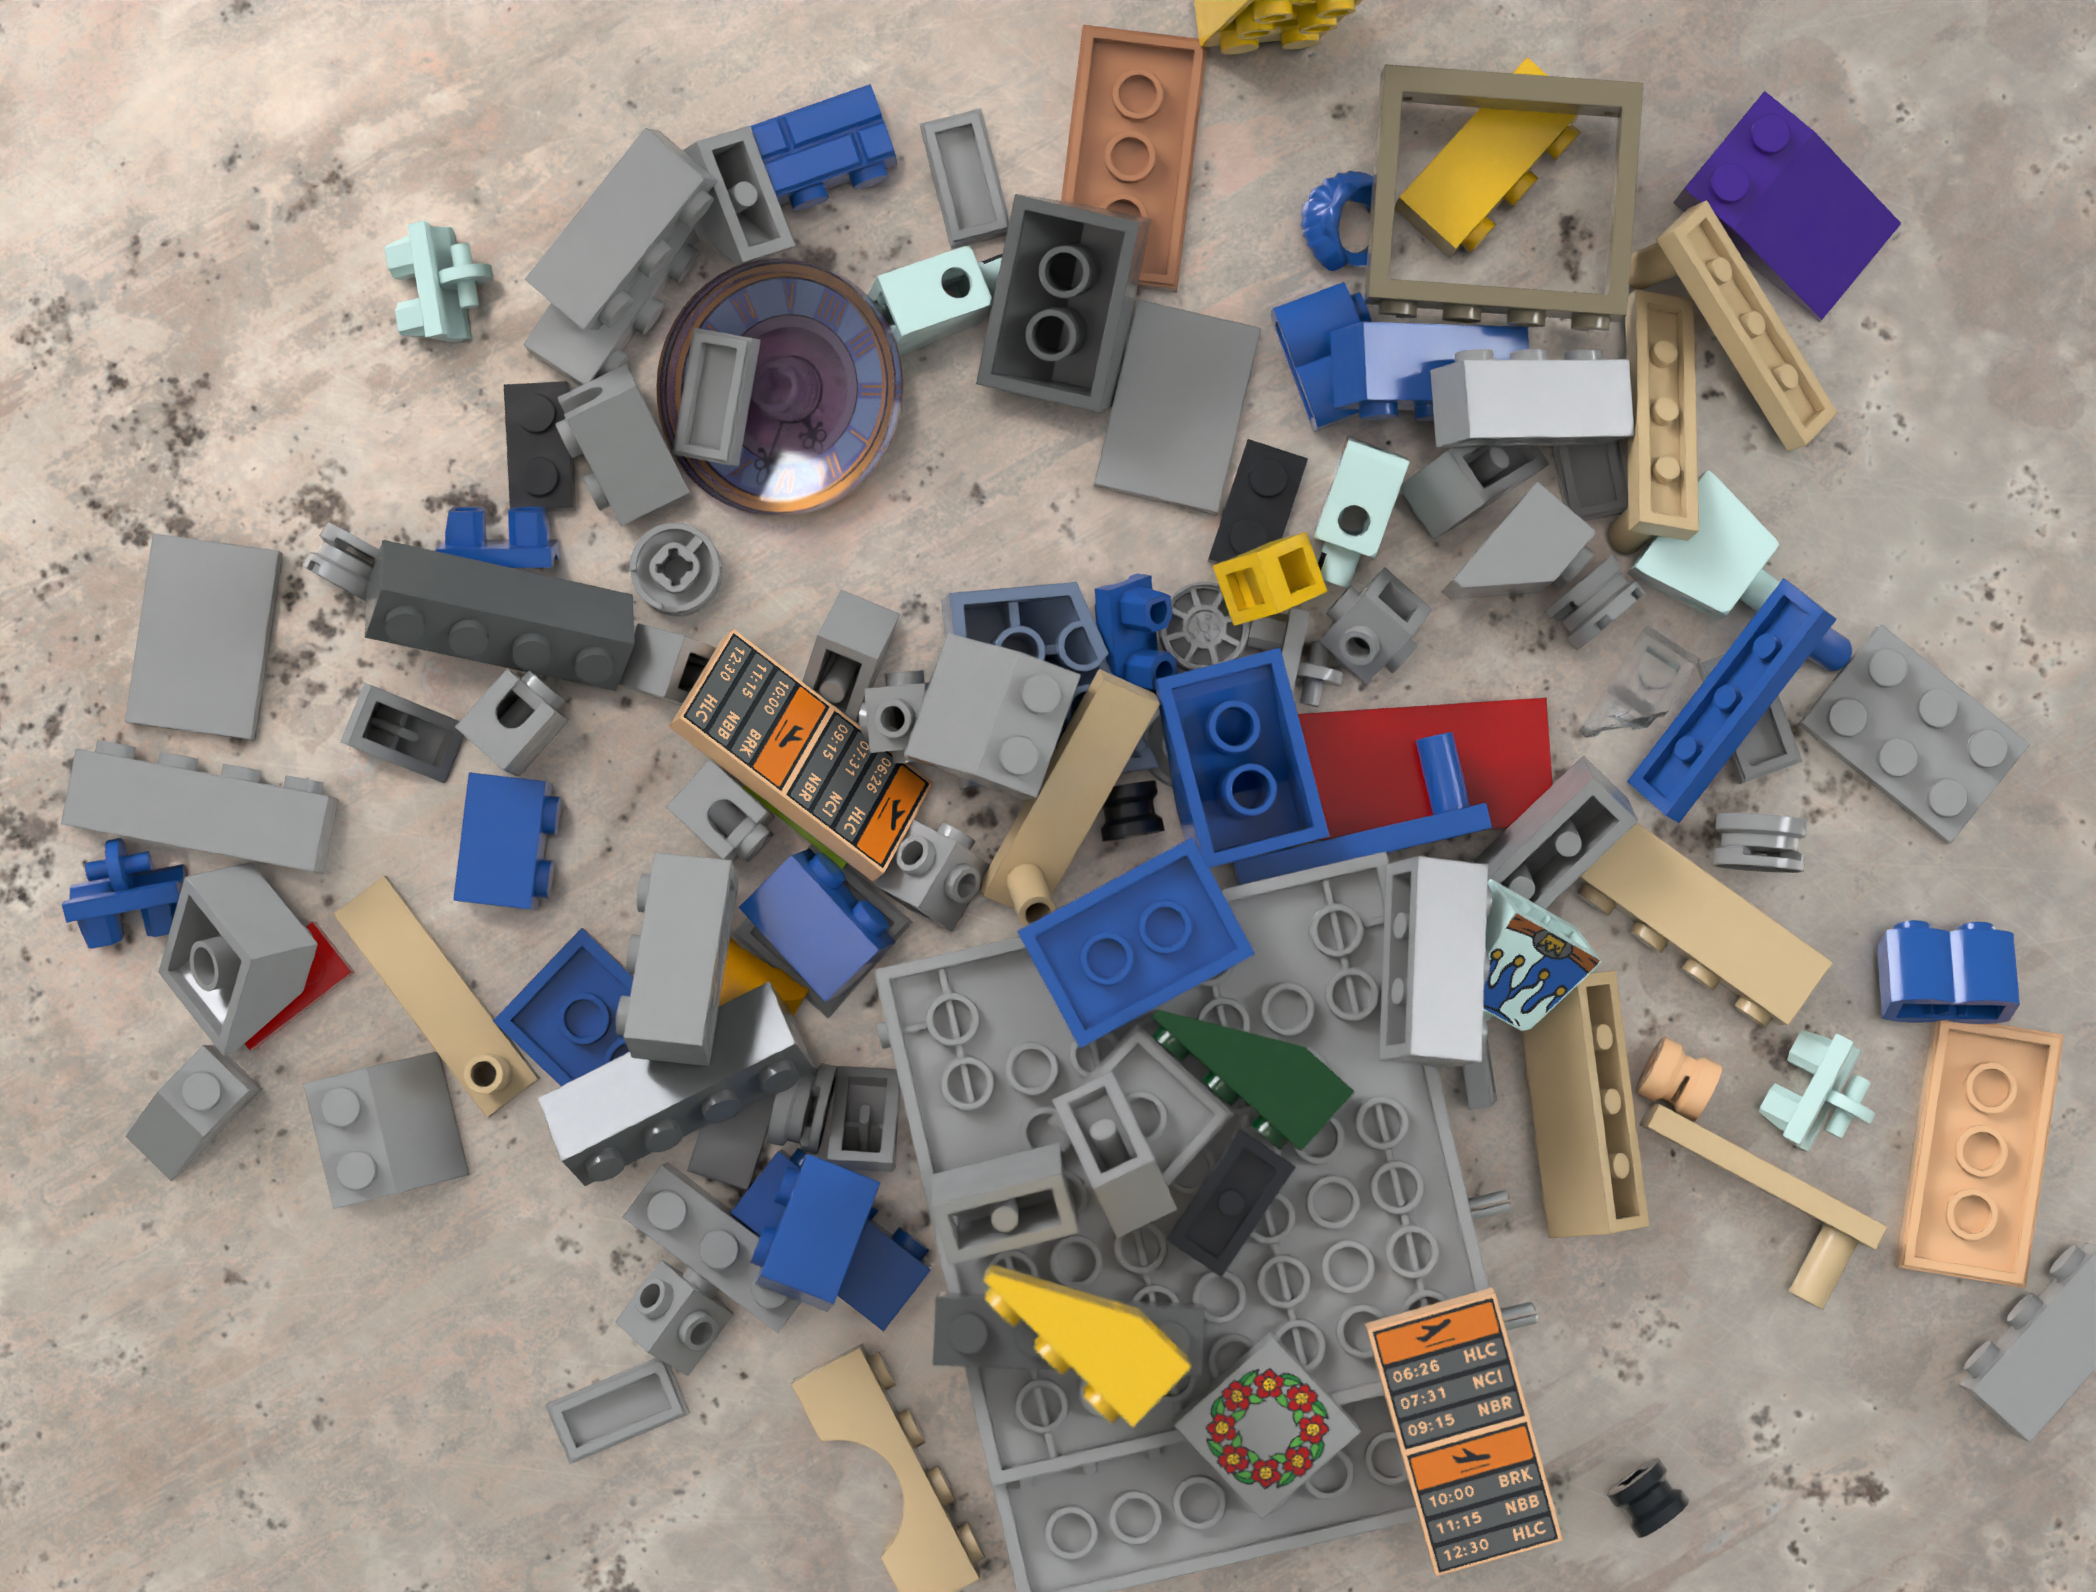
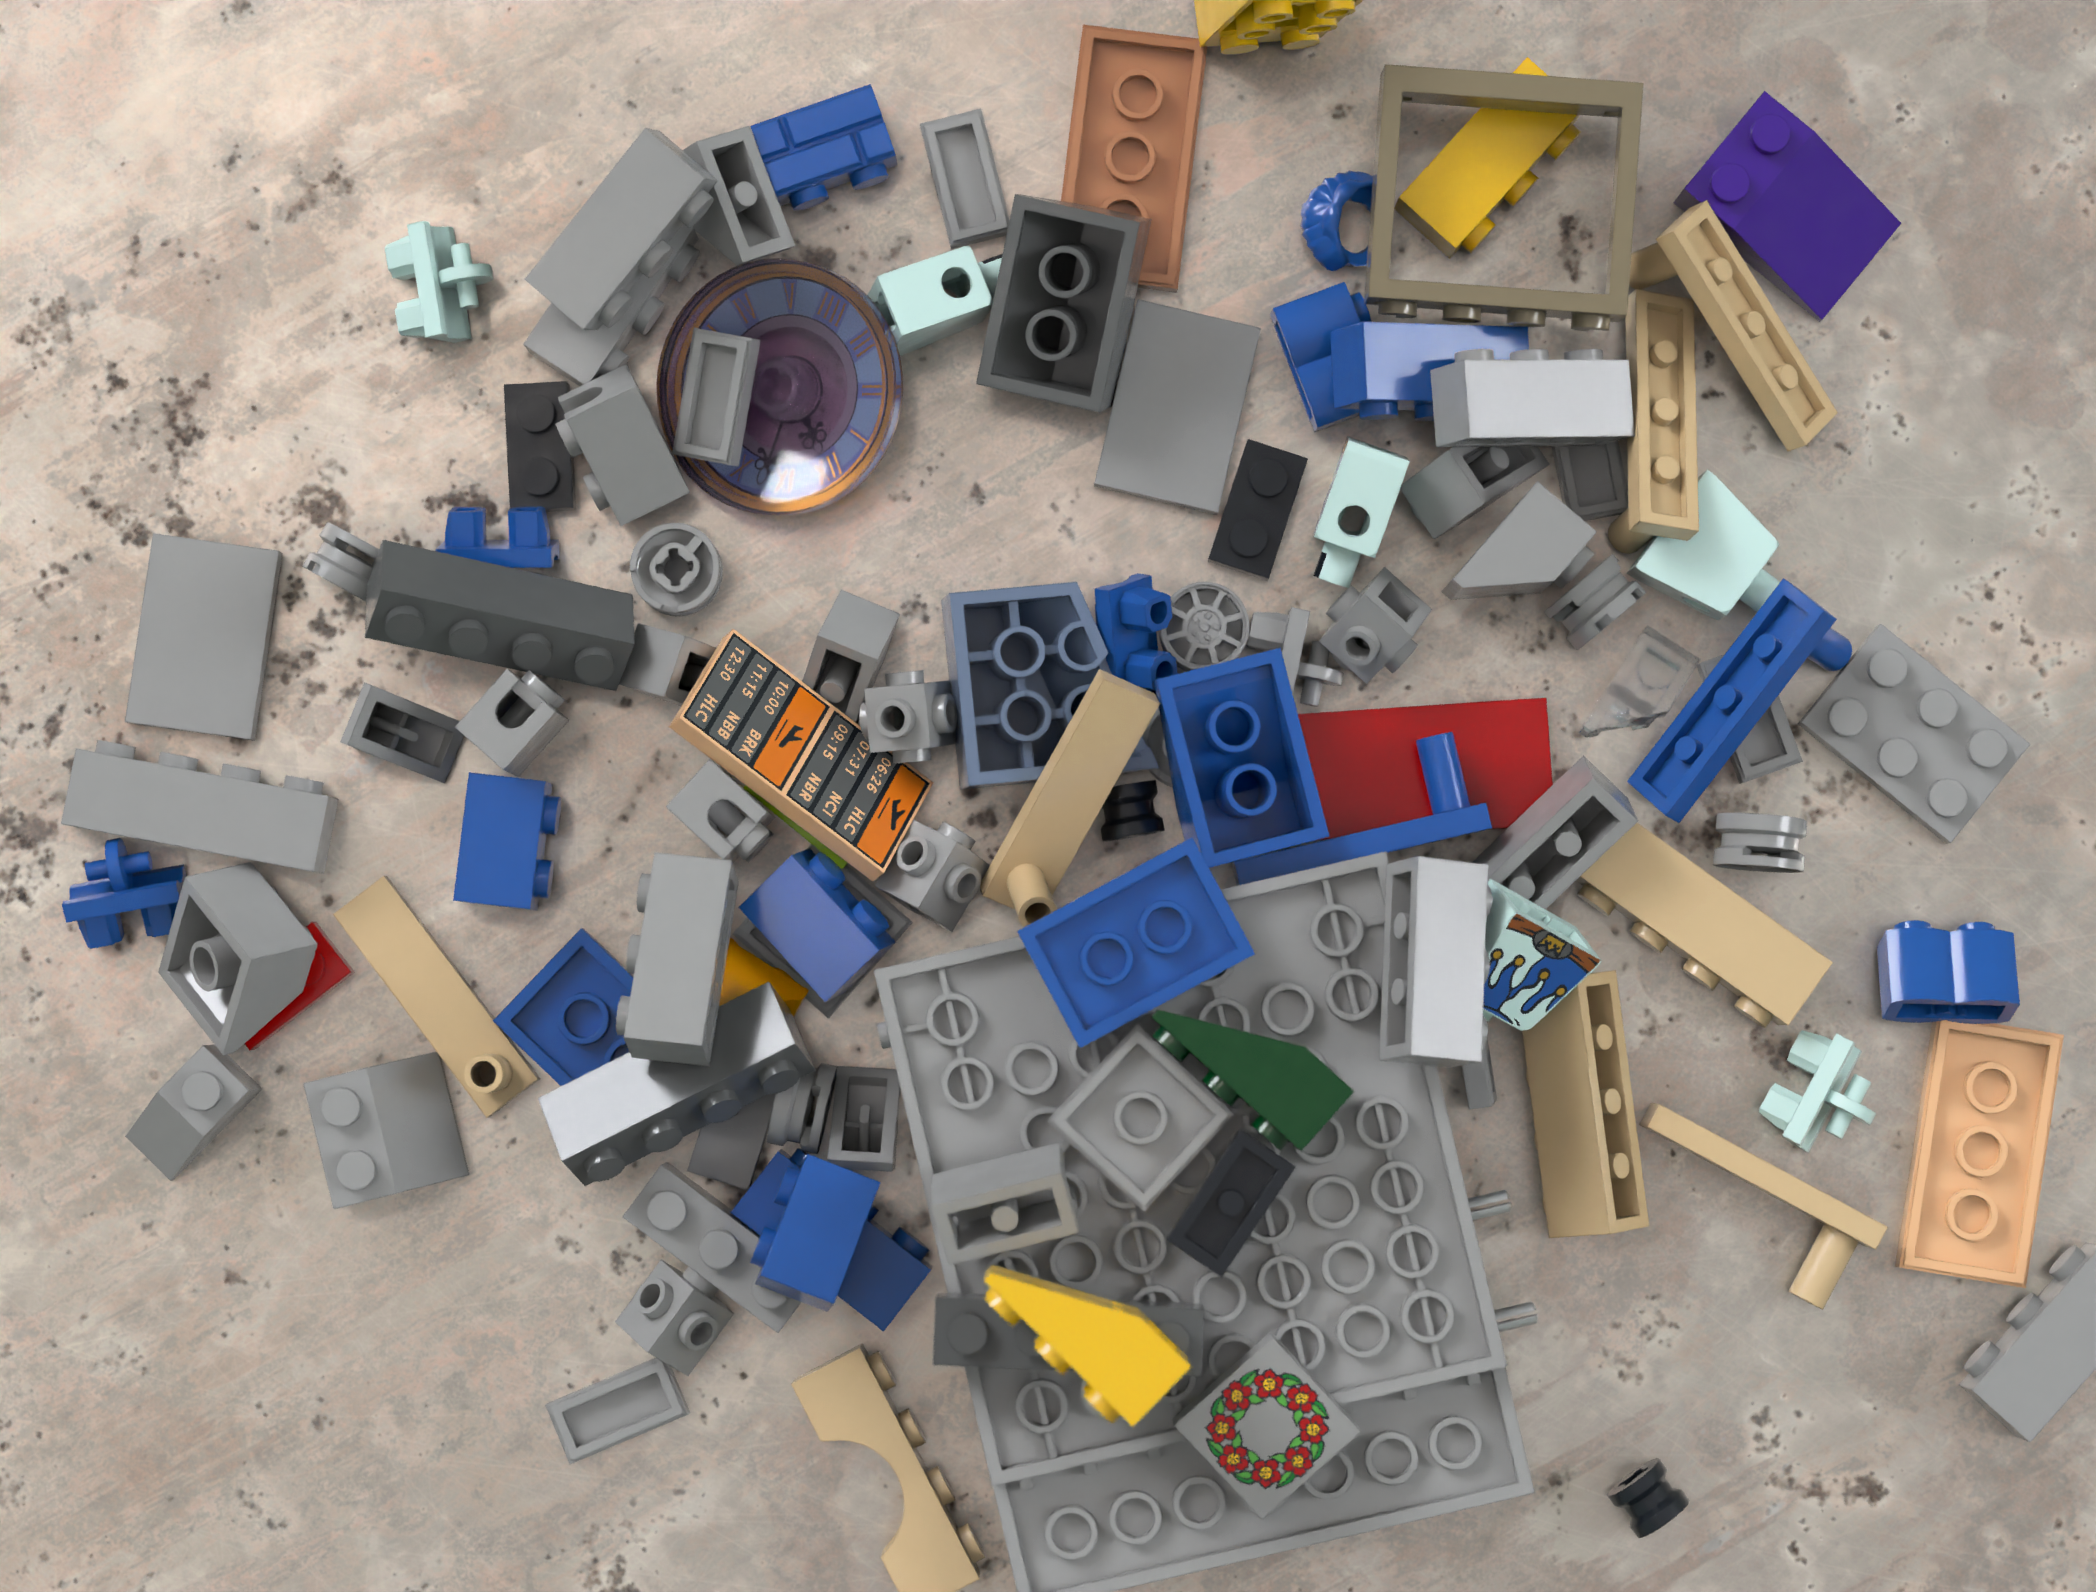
light grey slope [903,633,1081,800] -> none
light grey slope [1052,1072,1178,1238] -> none
yellow brick [1212,531,1328,626] -> none
tile [1365,1287,1563,1576] -> none
light nougat wheel [1636,1036,1723,1122] -> none

